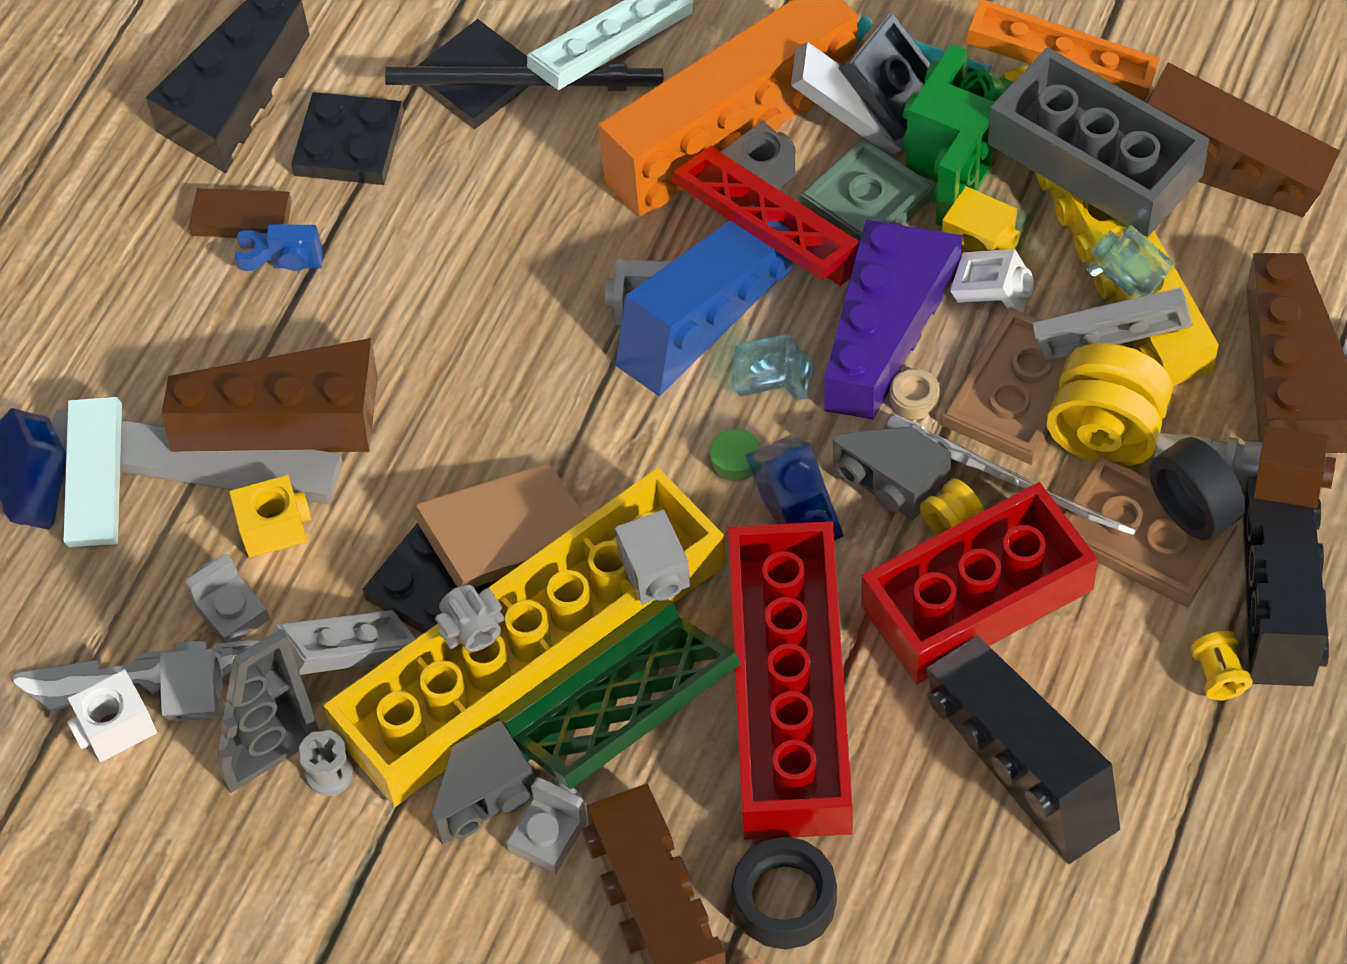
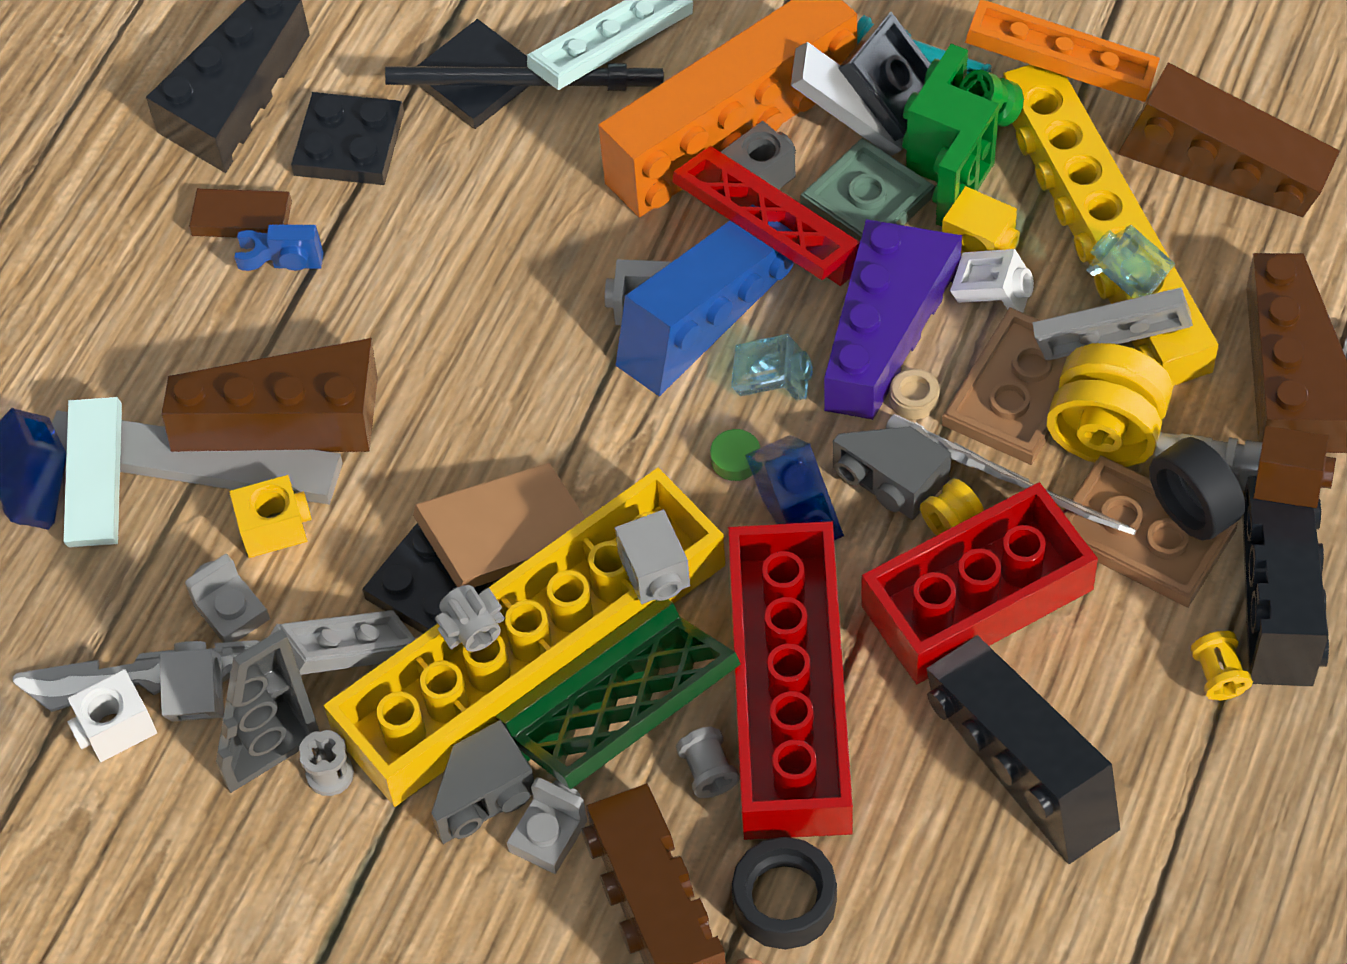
dark grey brick [988,47,1209,238] -> none
none -> light grey bush [676,727,739,798]

